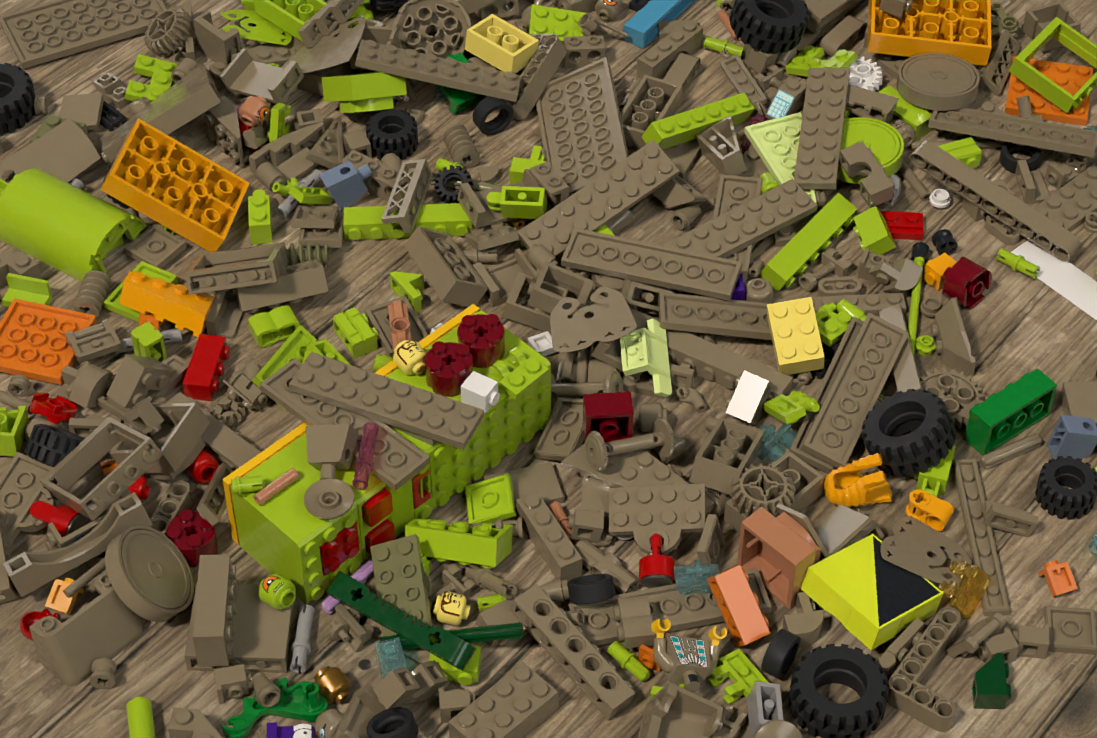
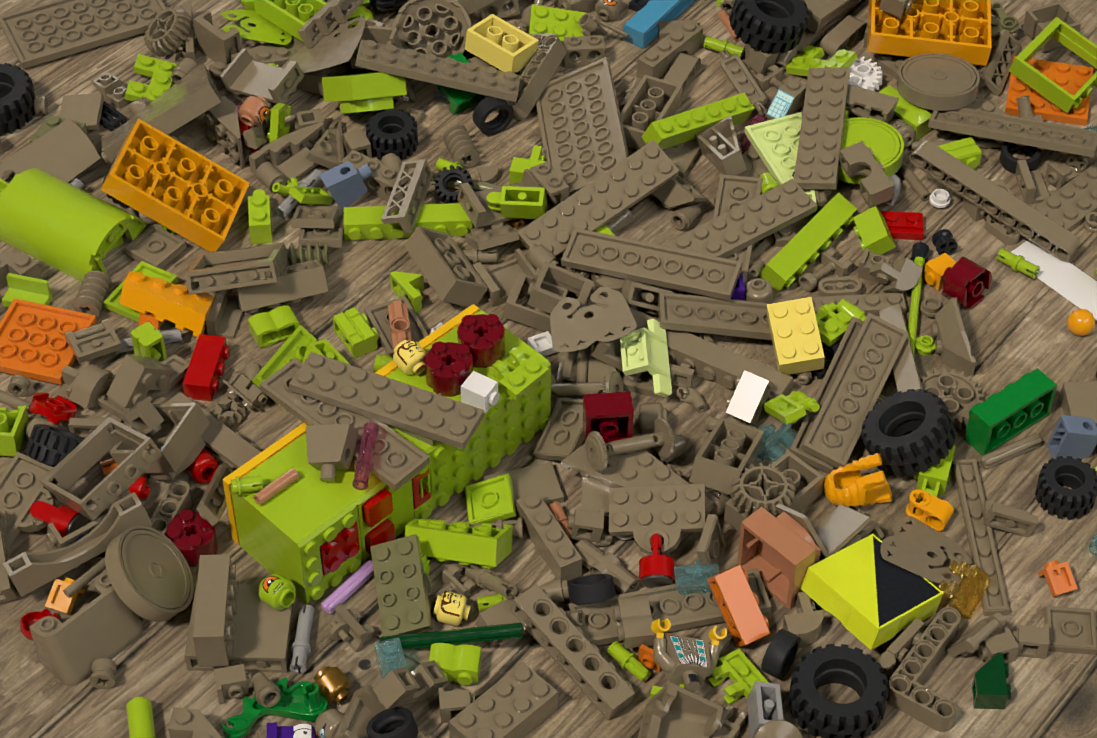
dark tan dish [304,479,354,519] -> none
dark green gear [326,571,476,671] -> none
none -> light orange piece [1067,308,1095,336]

